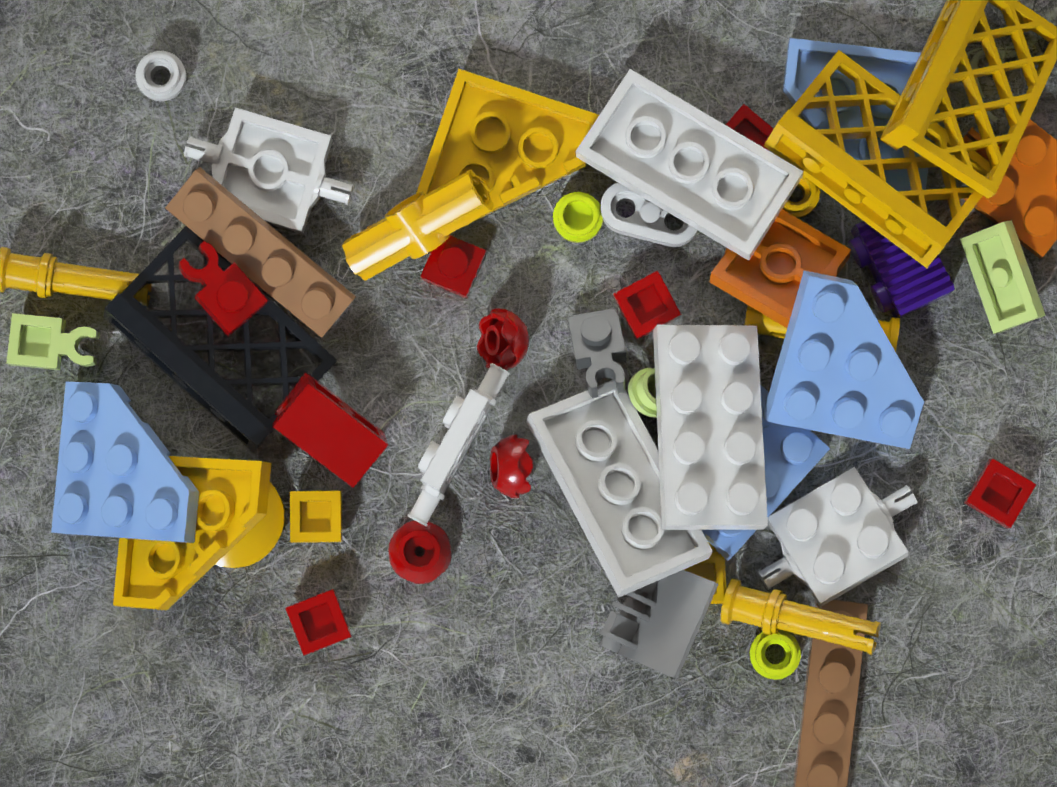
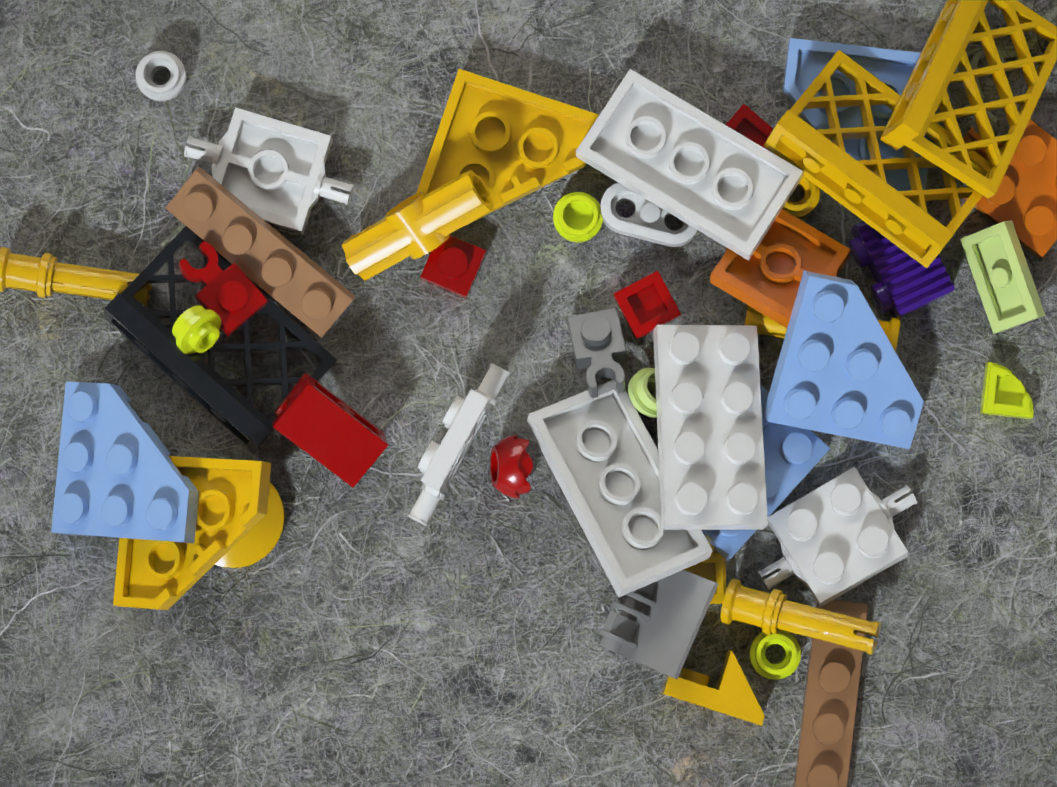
yellowish green plate [6,313,100,370] -> none
red plate [285,589,353,656] -> none
yellow plate [290,491,343,543] -> none
red plate [388,520,452,584] -> none
red plate [477,308,529,371] -> none
red plate [964,458,1037,529] -> none
none -> neon yellow plate [172,305,221,354]
none -> yellow slope [661,650,765,726]
none -> neon yellow tile [980,362,1034,420]

